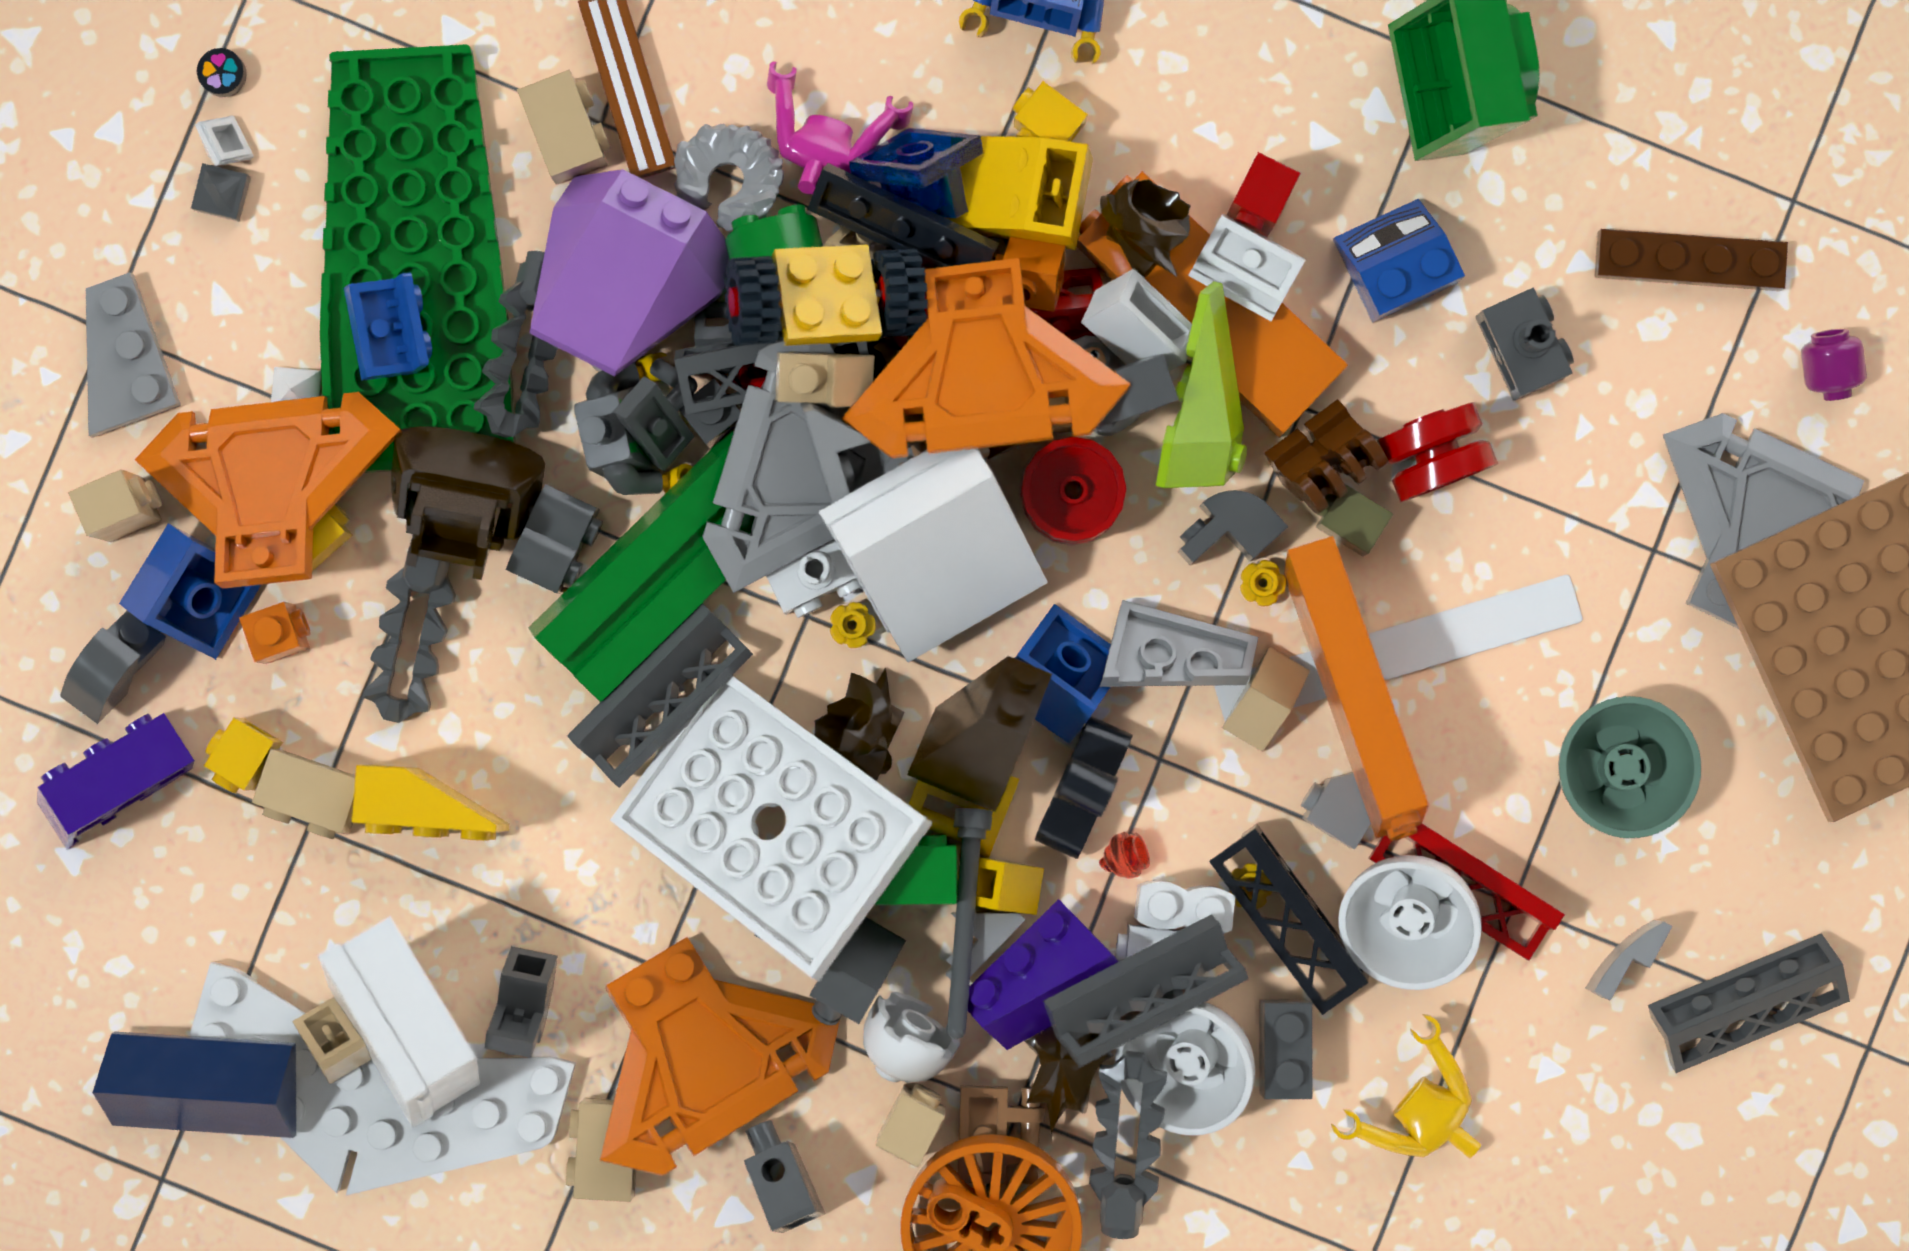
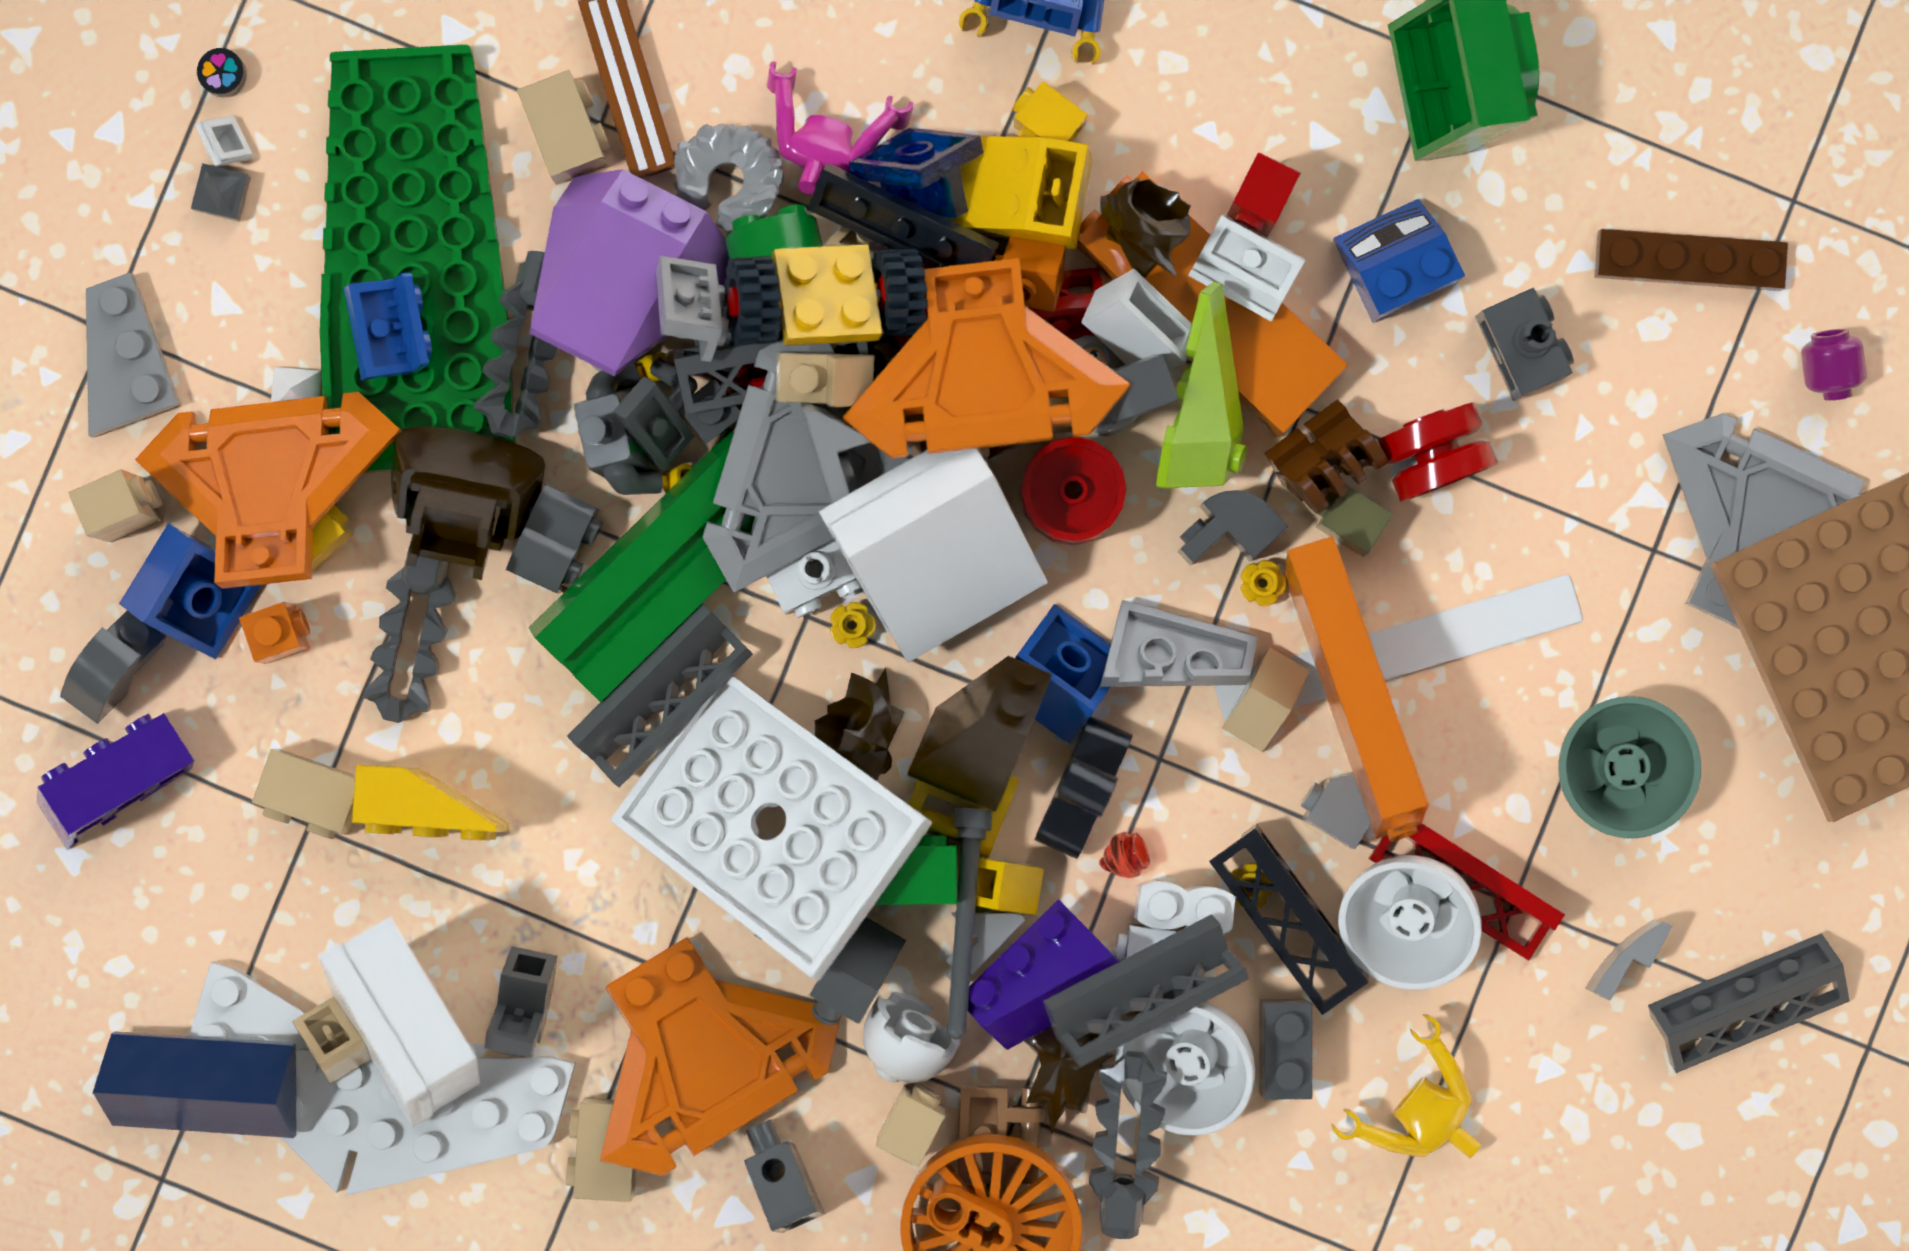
yellow brick [204,717,283,794] -> none
none -> light grey bracket [656,256,728,362]

